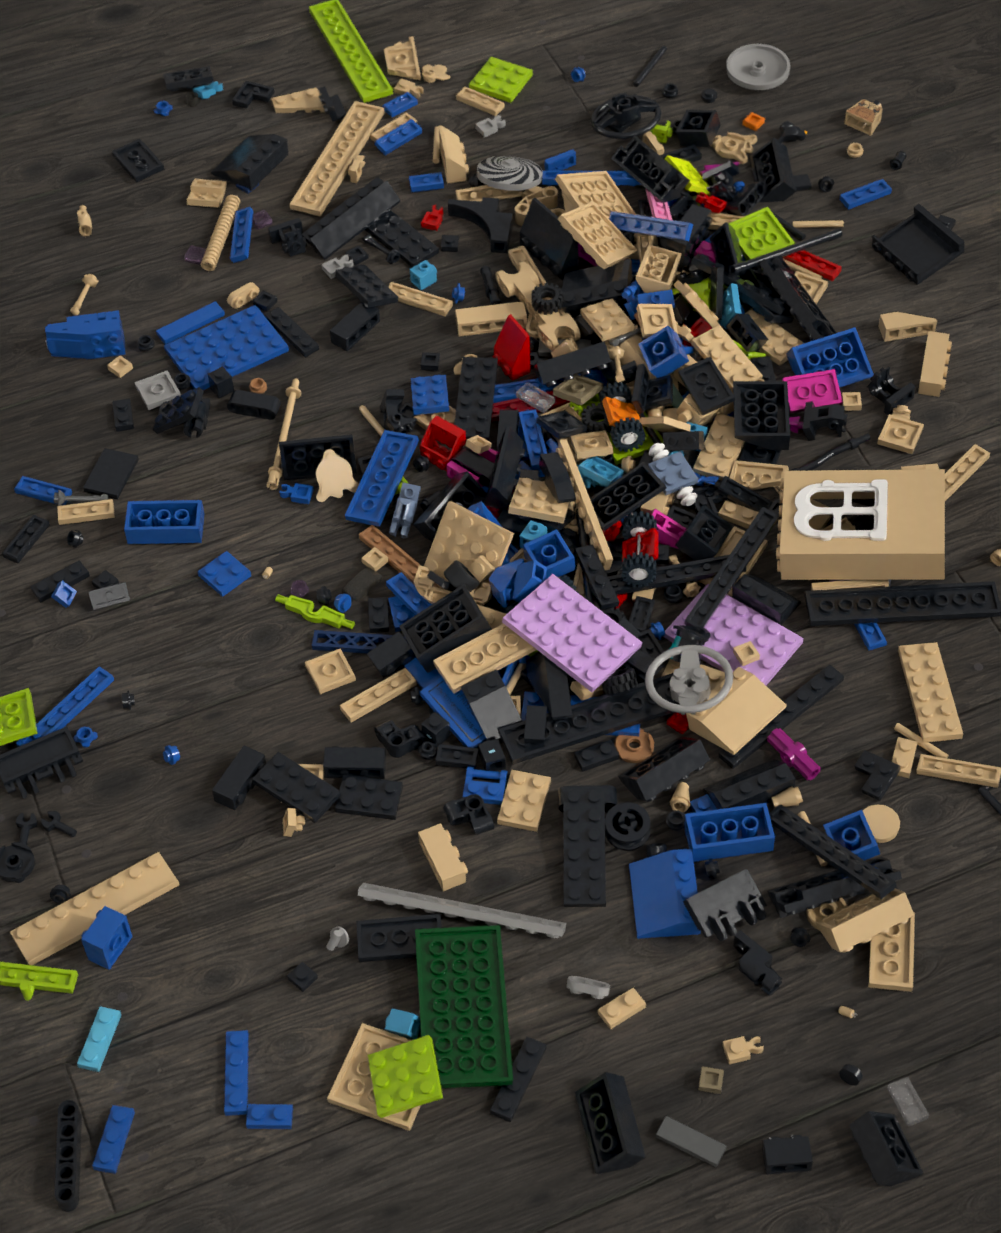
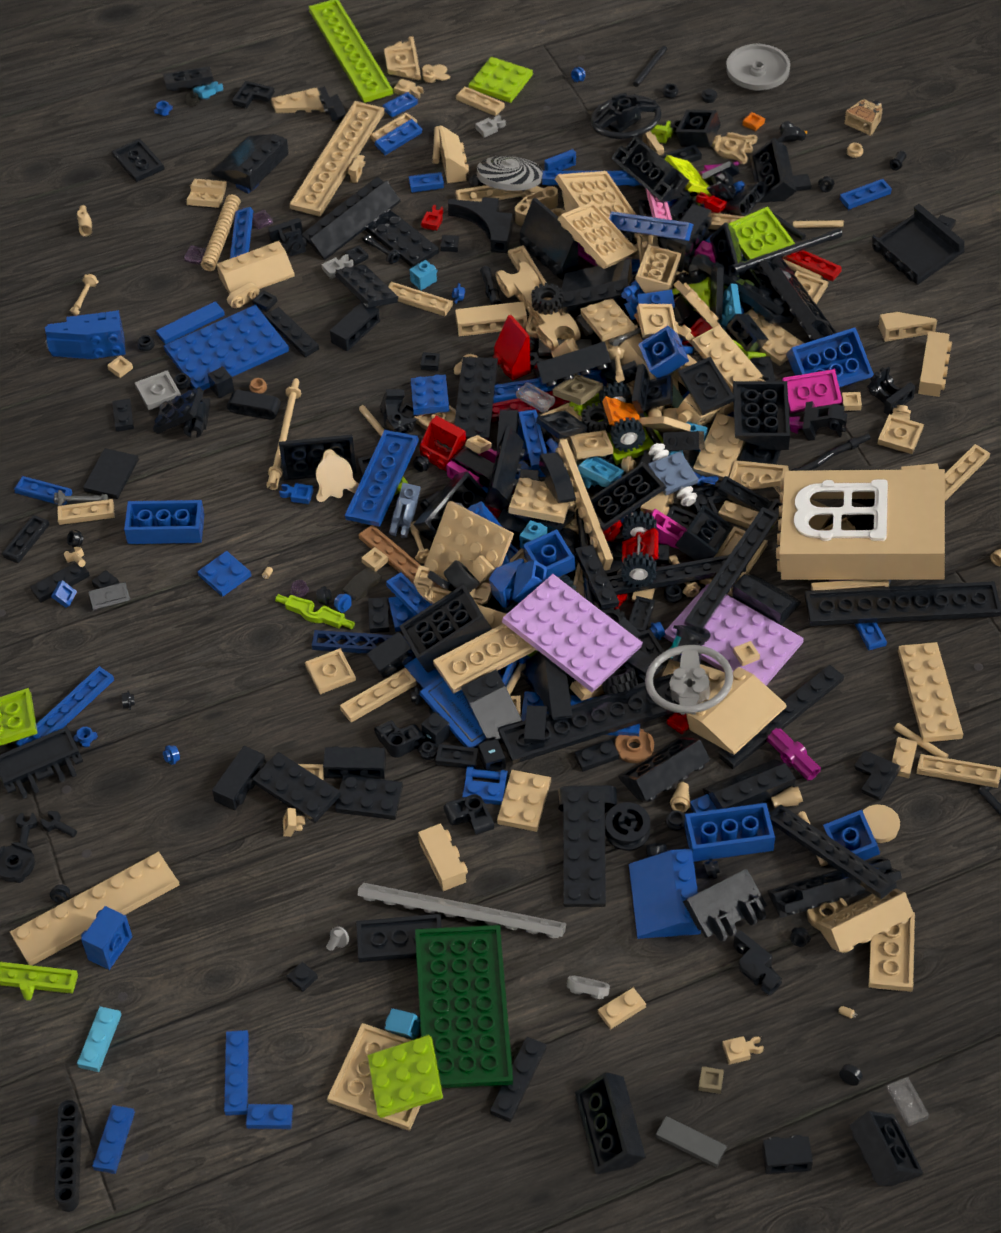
none -> tan bar [64,547,86,567]
none -> tan slope [217,241,294,294]
none -> tan piece [410,521,429,564]

